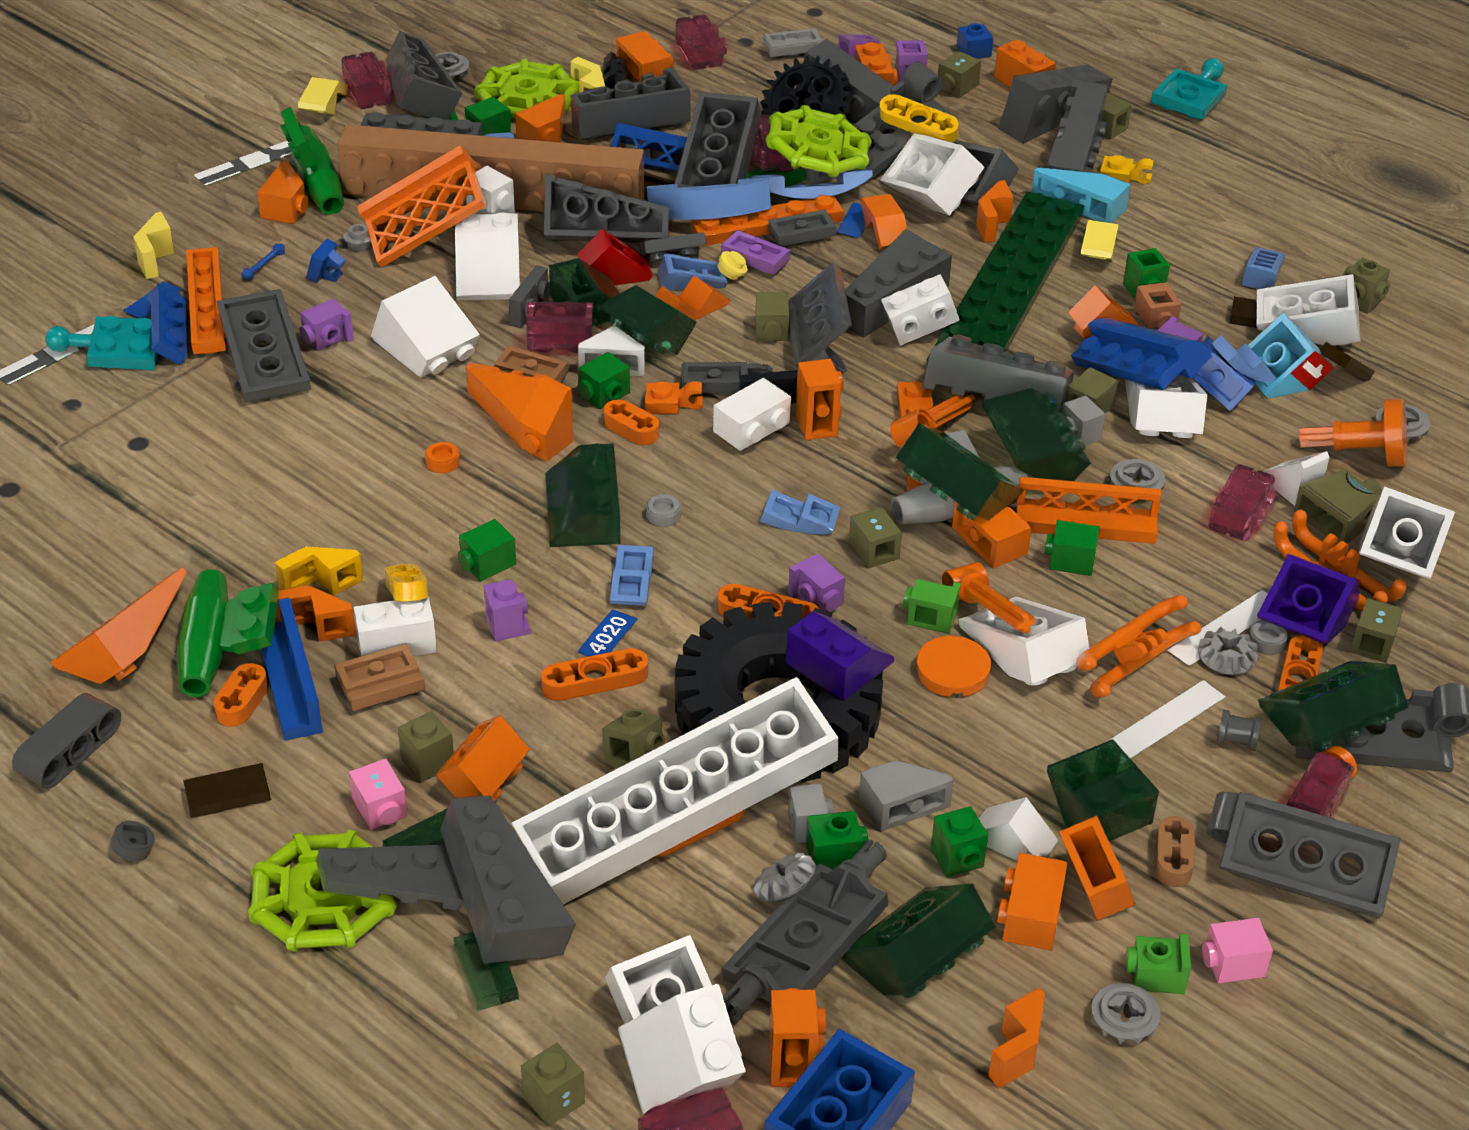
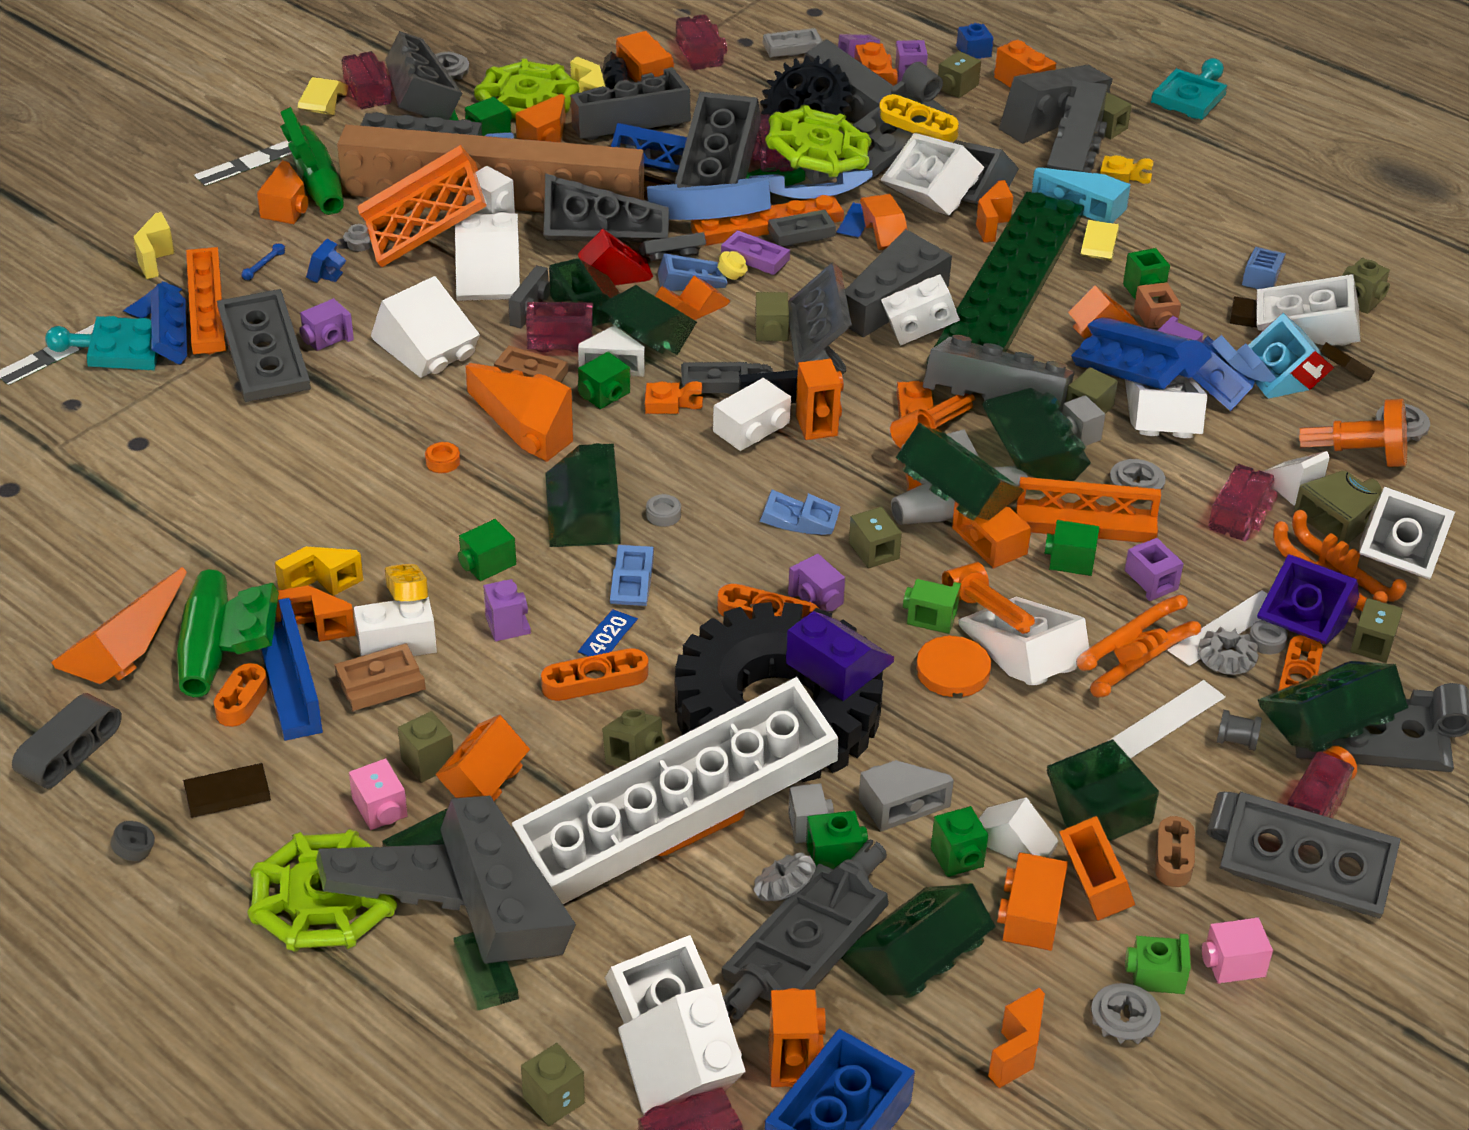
orange beam [604,399,659,445] -> none
none -> medium lavender brick [1124,538,1184,601]

